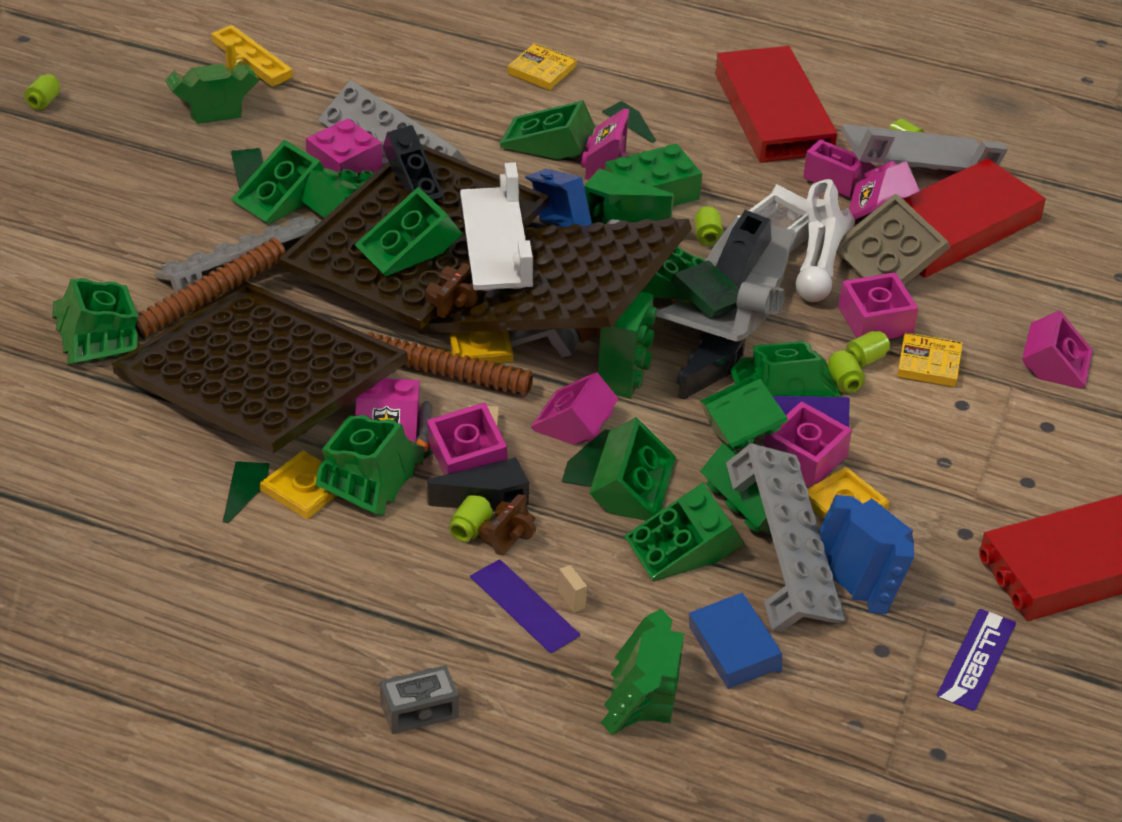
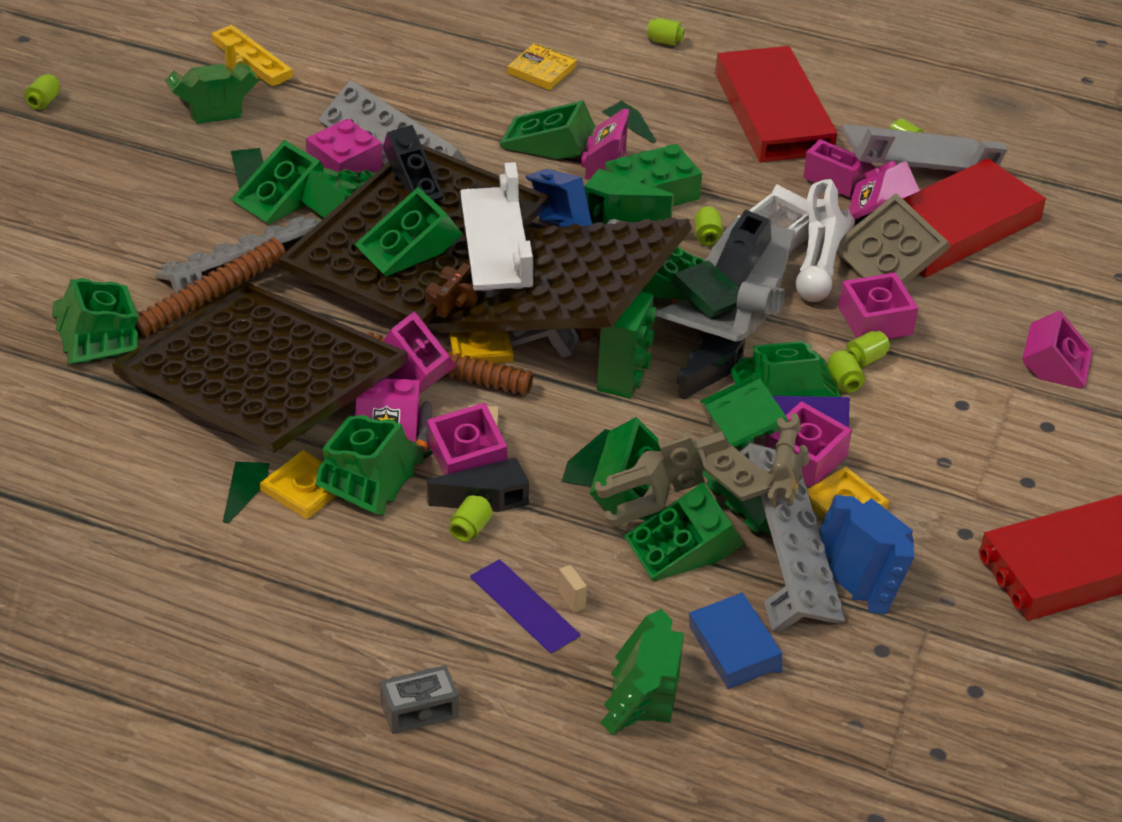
reddish brown hips [479,494,536,555] -> none
dark pink slope [531,372,619,445] -> none
yellow tile [897,332,963,387] -> none
dark purple sticker [937,609,1016,710] -> none
none -> dark pink slope [383,311,457,394]
none -> dark tan piece [594,413,810,527]
none -> lime brick [647,17,685,46]

